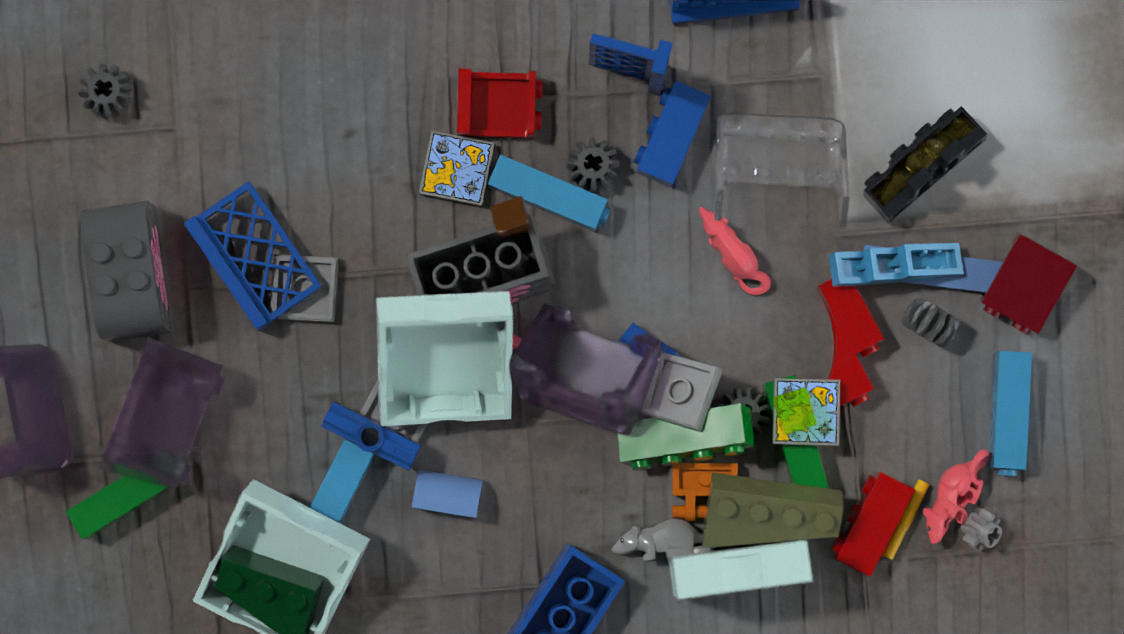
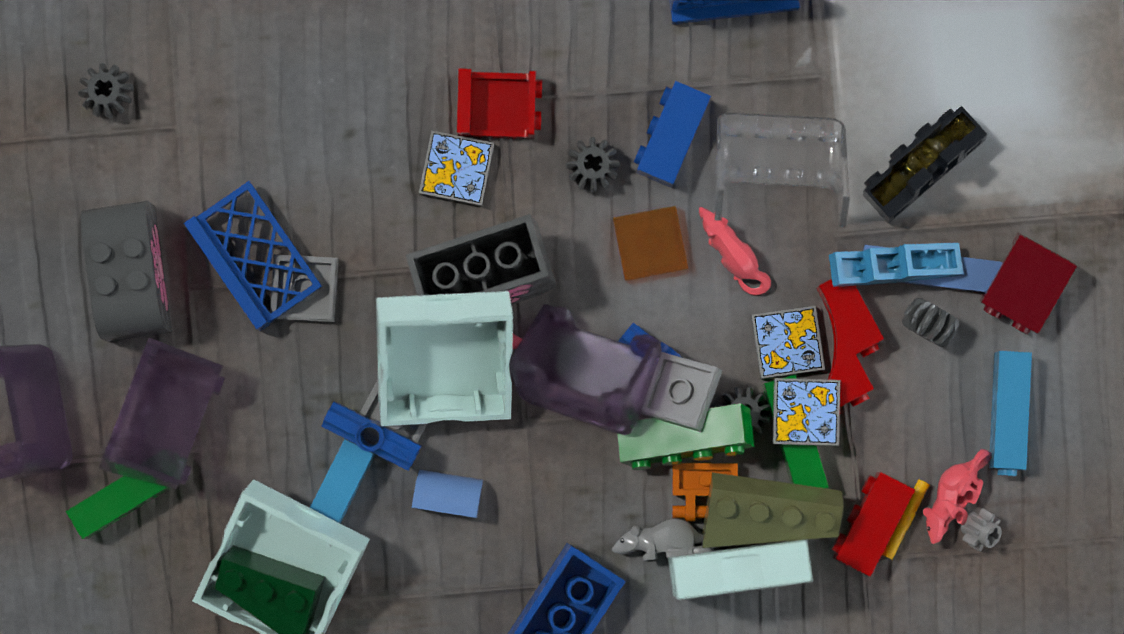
dark azure brick [488,155,611,232] -> none
reddish brown slope [491,196,532,238] -> none
blue fence [589,33,673,95] -> none
clear neon green panel [772,387,817,435] -> none
none -> clear orange tile [613,206,688,281]
none -> tile [751,306,825,379]

